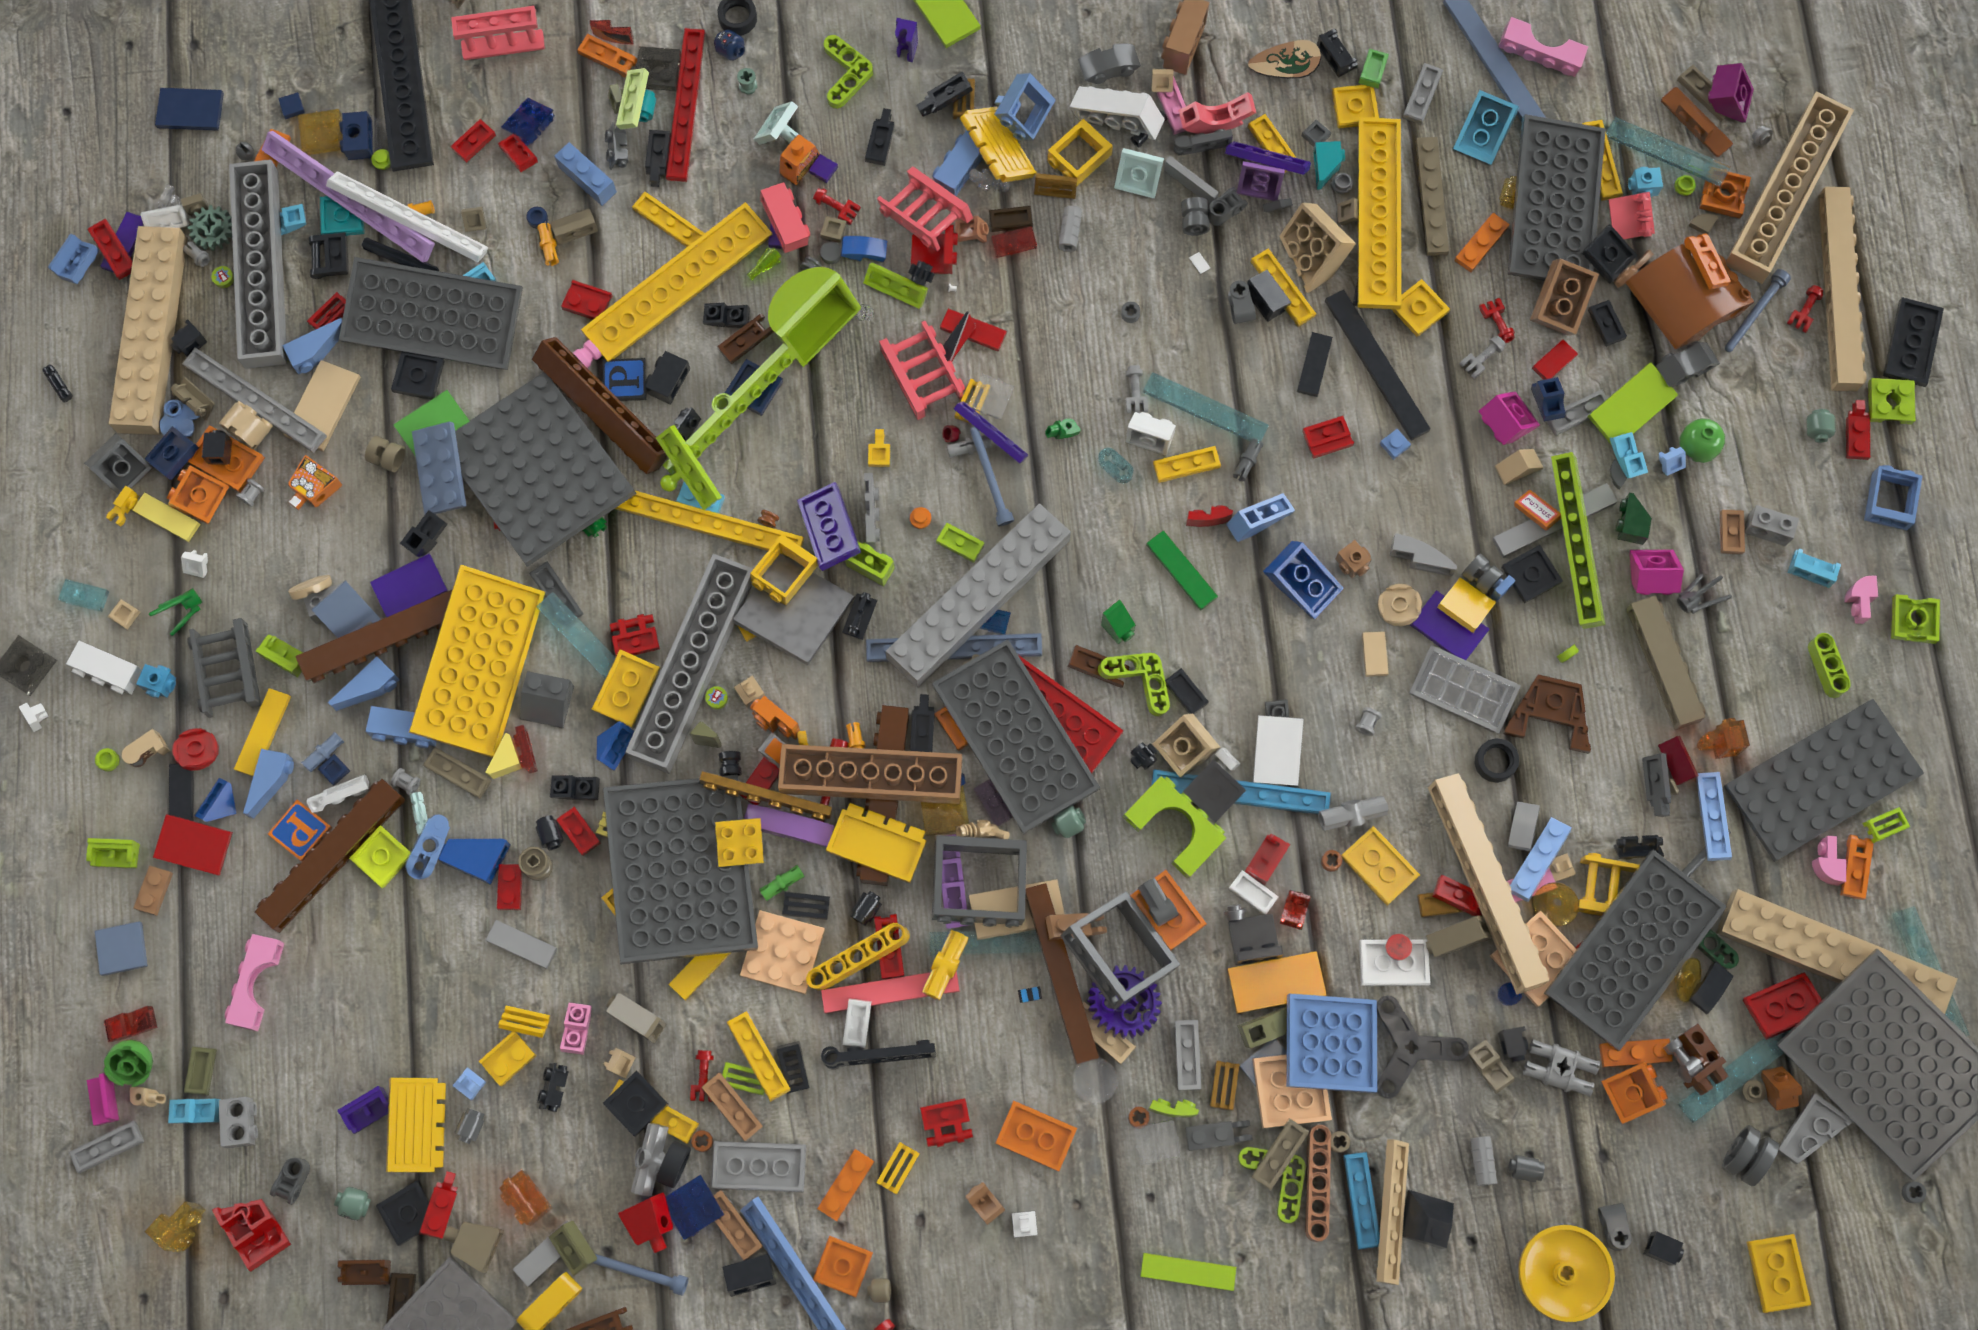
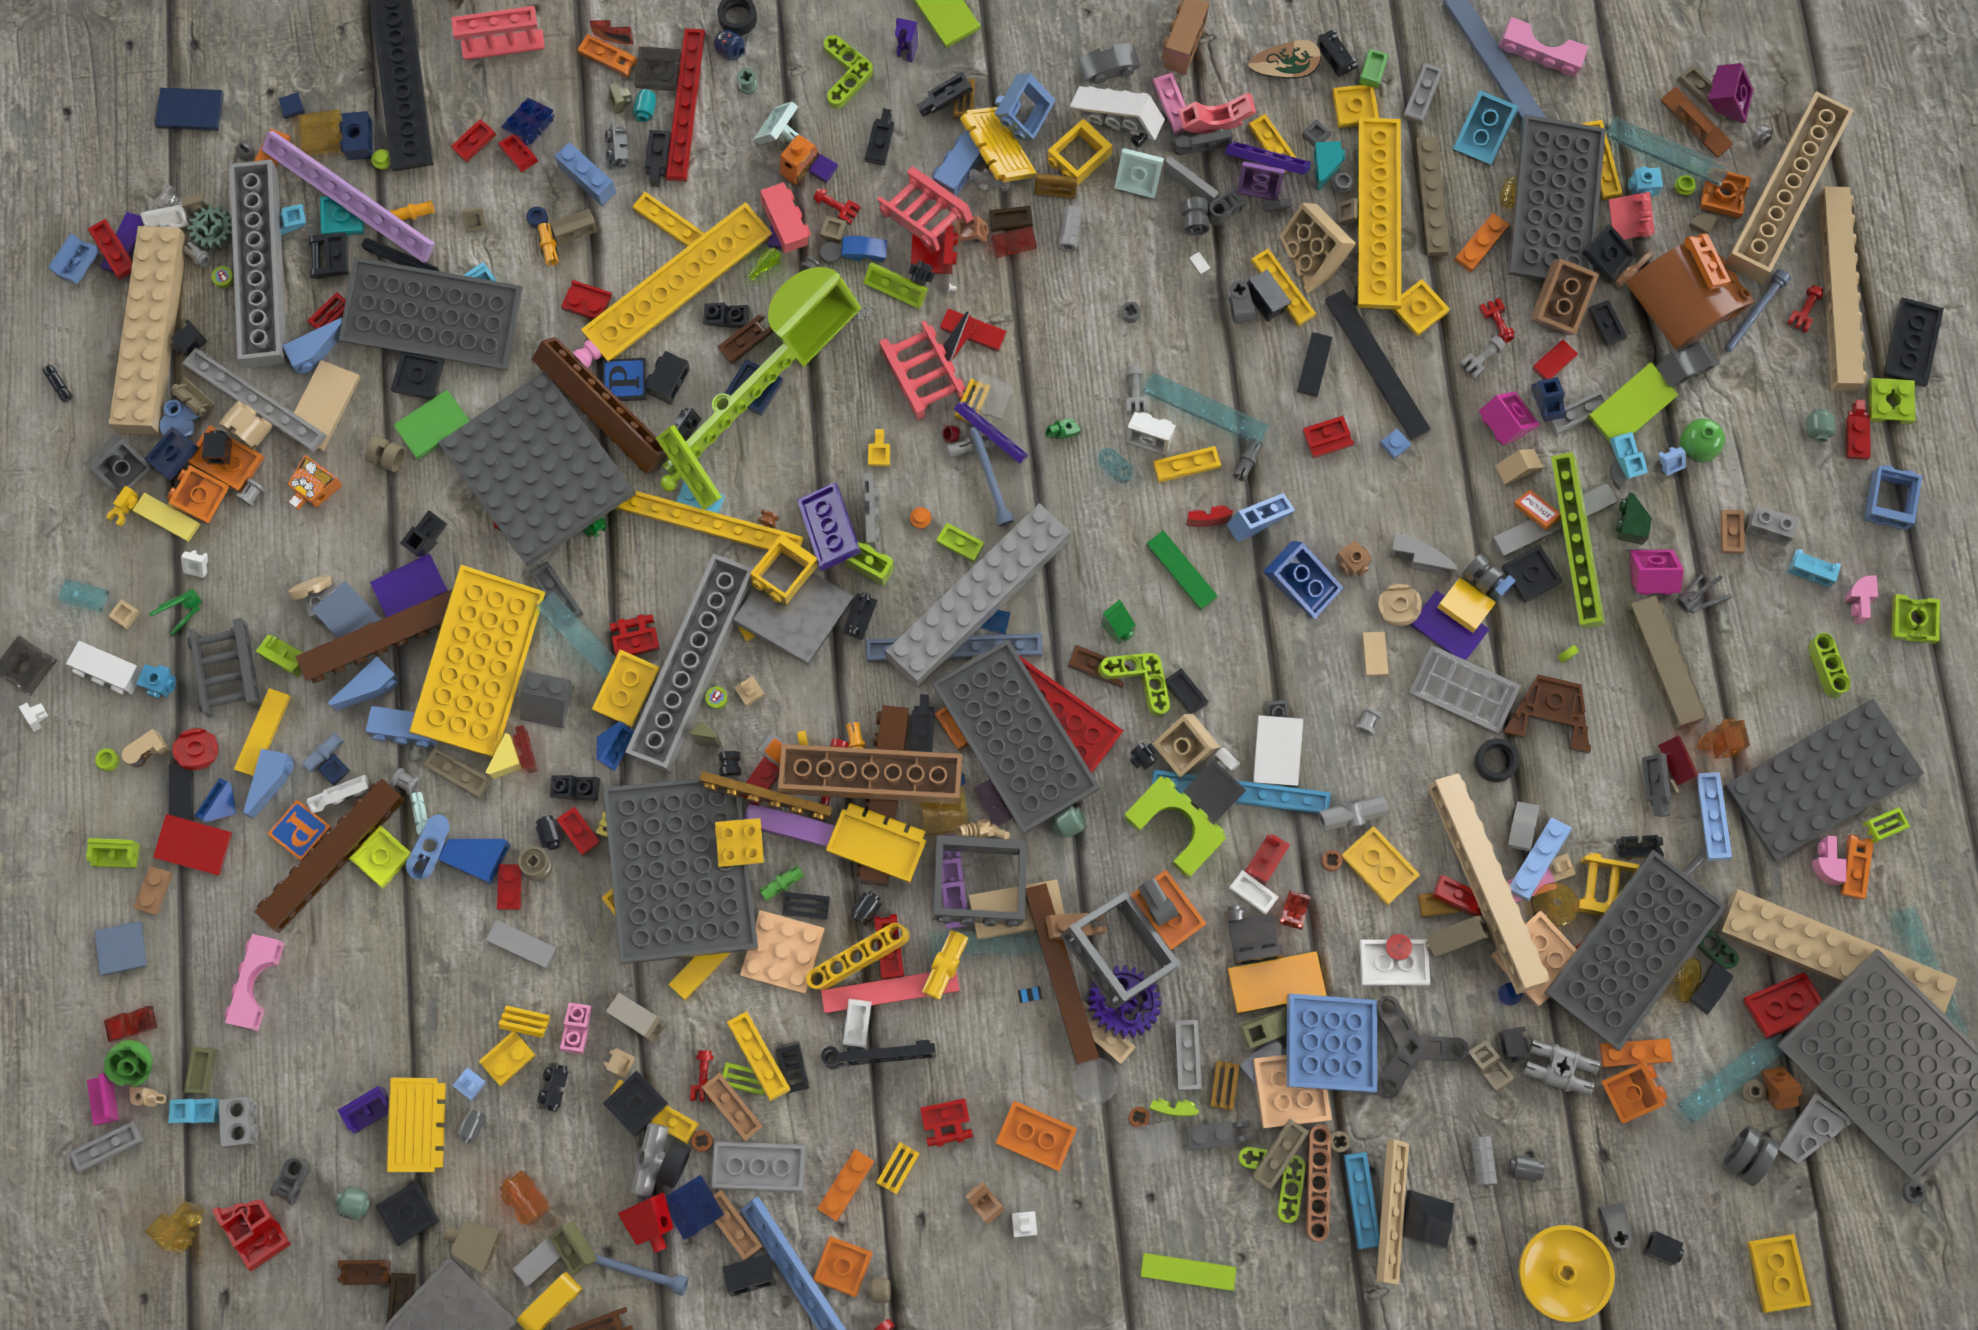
white tile [326,172,488,262] -> none
sand blue plate [412,421,466,515] -> none
red hinge [420,1171,458,1240] -> none
yellowish green plate [616,68,649,130] -> none
orange plate [750,696,800,740] -> none
tan tile [1152,69,1174,92] -> none
reddish brown hips [1663,1024,1729,1096] -> none

